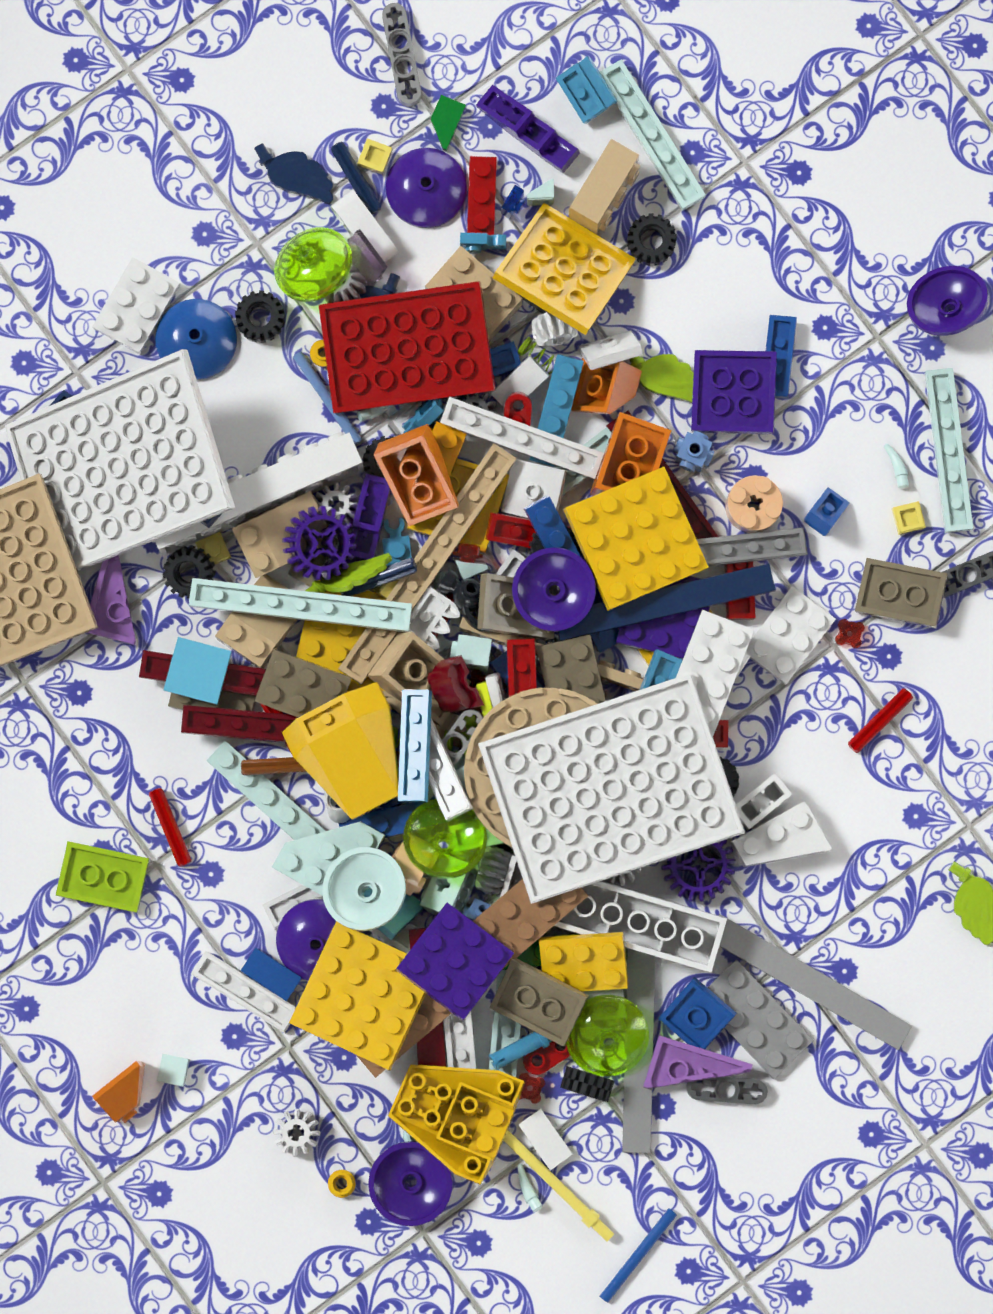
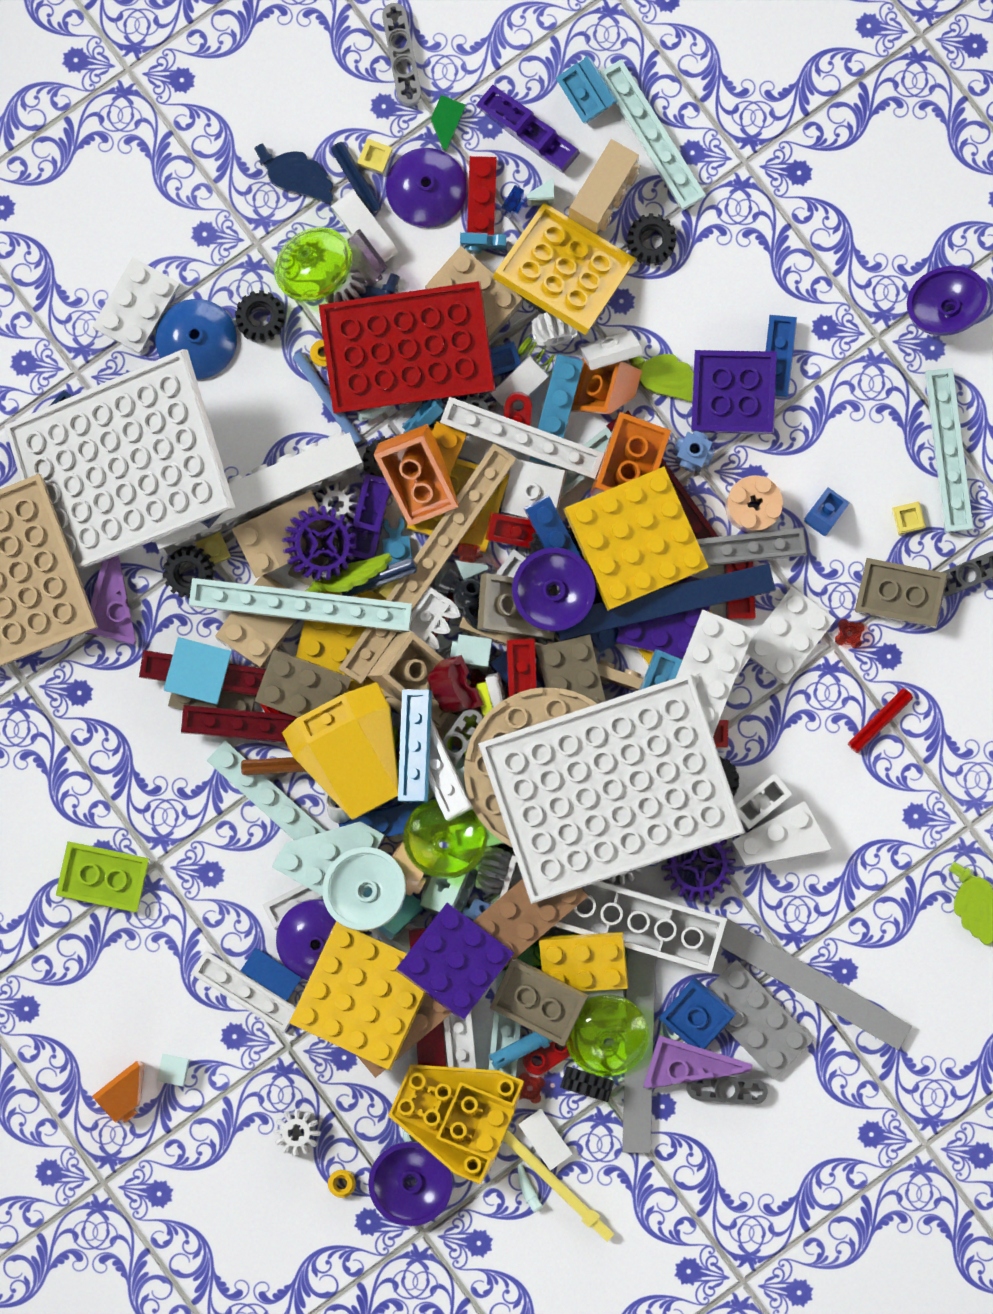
red axle [149,788,192,867] -> none
blue bar [599,1208,677,1303] -> none
light aqua helmet [884,444,909,488] -> none

